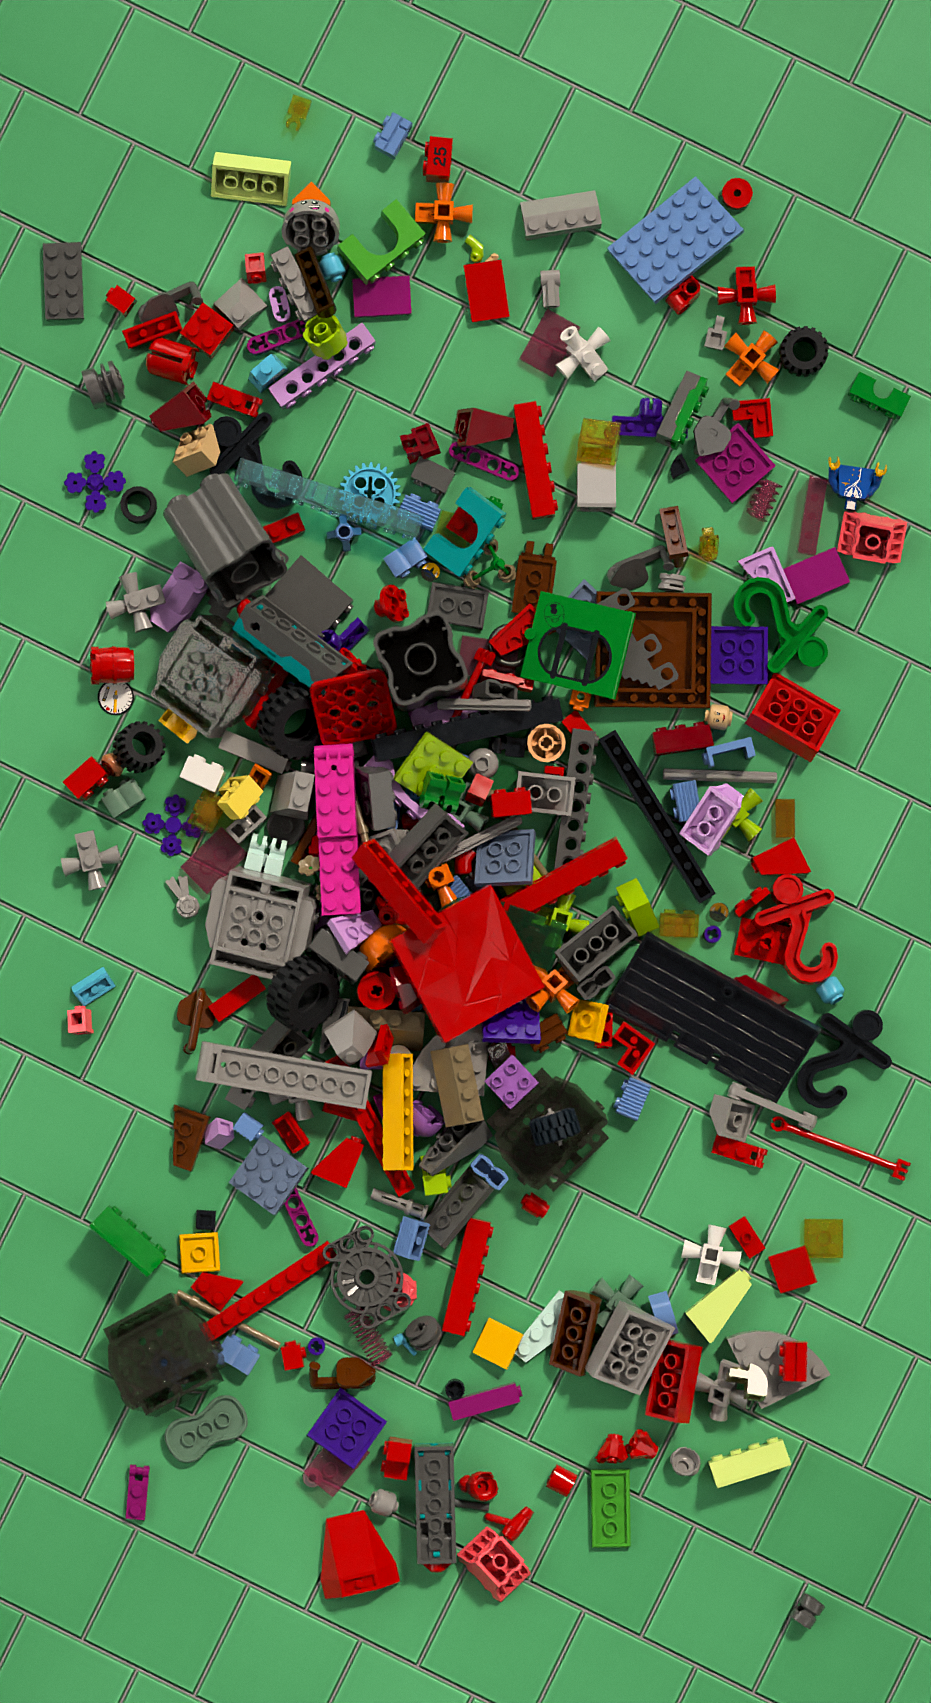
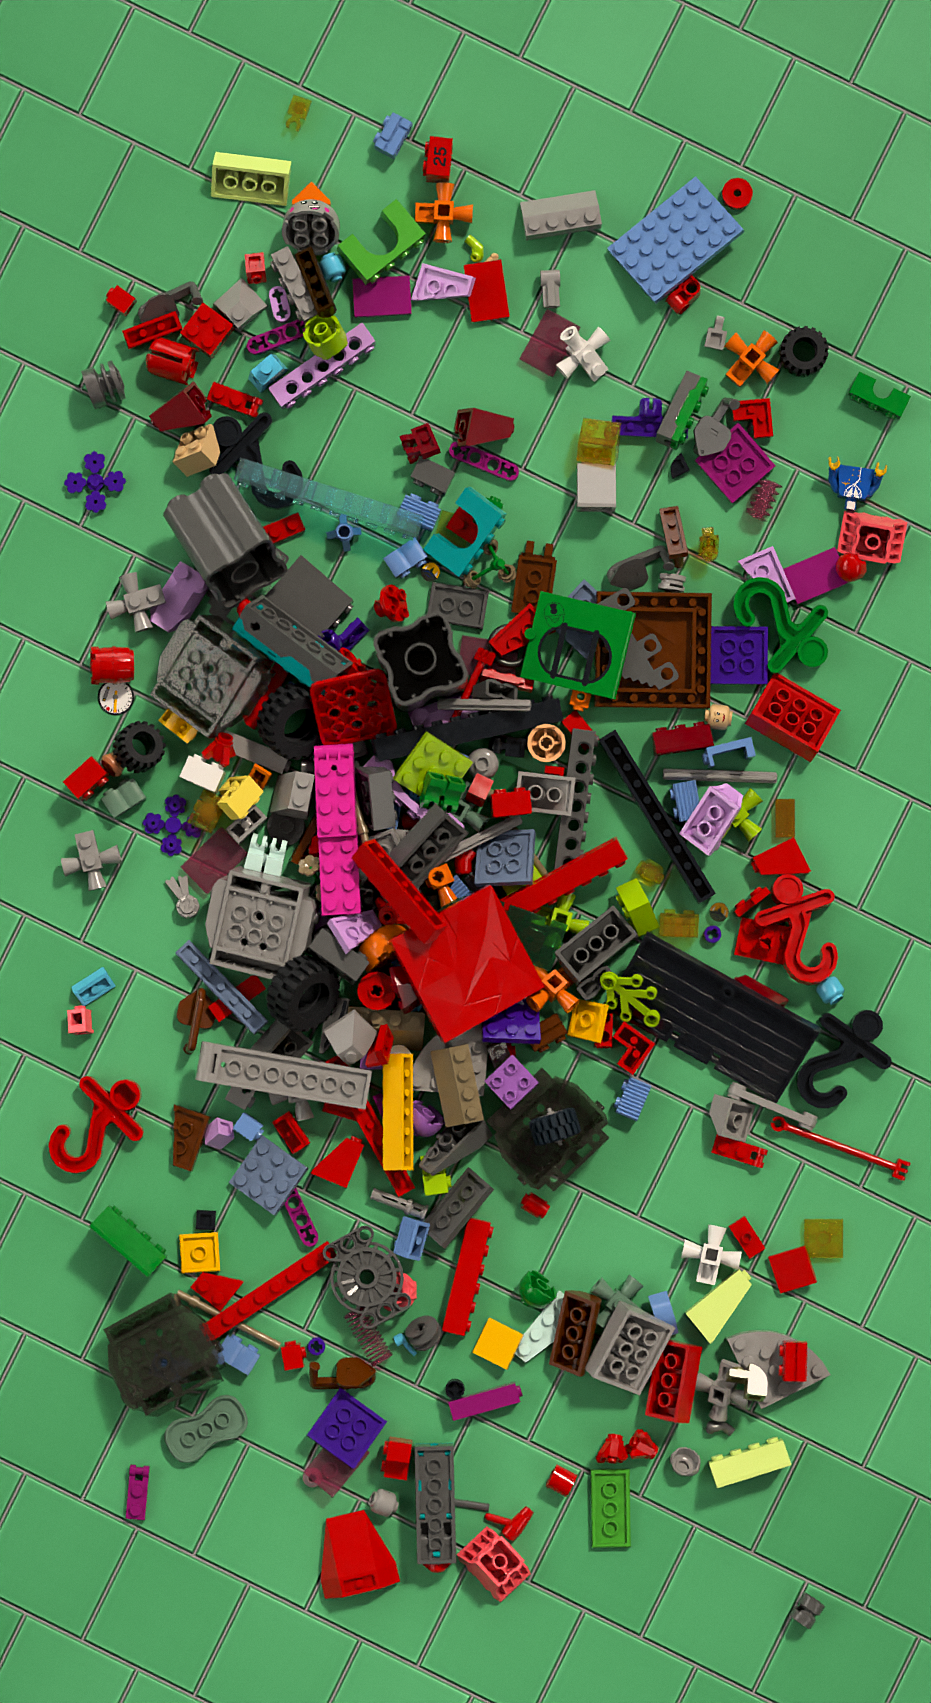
dark grey plate [43,242,84,321] -> none
black tyre [120,486,157,524] -> none
medium azure gear [339,462,401,525] -> none
red piece [458,1471,499,1502] -> none
medium blue brick [471,1153,509,1190] -> none
red brick [513,401,558,520] -> none
red brick [717,266,776,325] -> none
clear pink panel [796,475,828,556] -> none
none -> red piece [49,1076,144,1173]
none -> sand blue tile [175,940,268,1035]
none -> red rock [202,732,236,767]
none -> lavender wing [411,263,476,301]
none -> green cylinder [518,1270,557,1309]
none -> lime plant [600,972,660,1027]
none -> clear yellow head [635,859,665,887]
none -> dark grey arm [705,1420,735,1437]
none -> red hair [835,553,867,582]

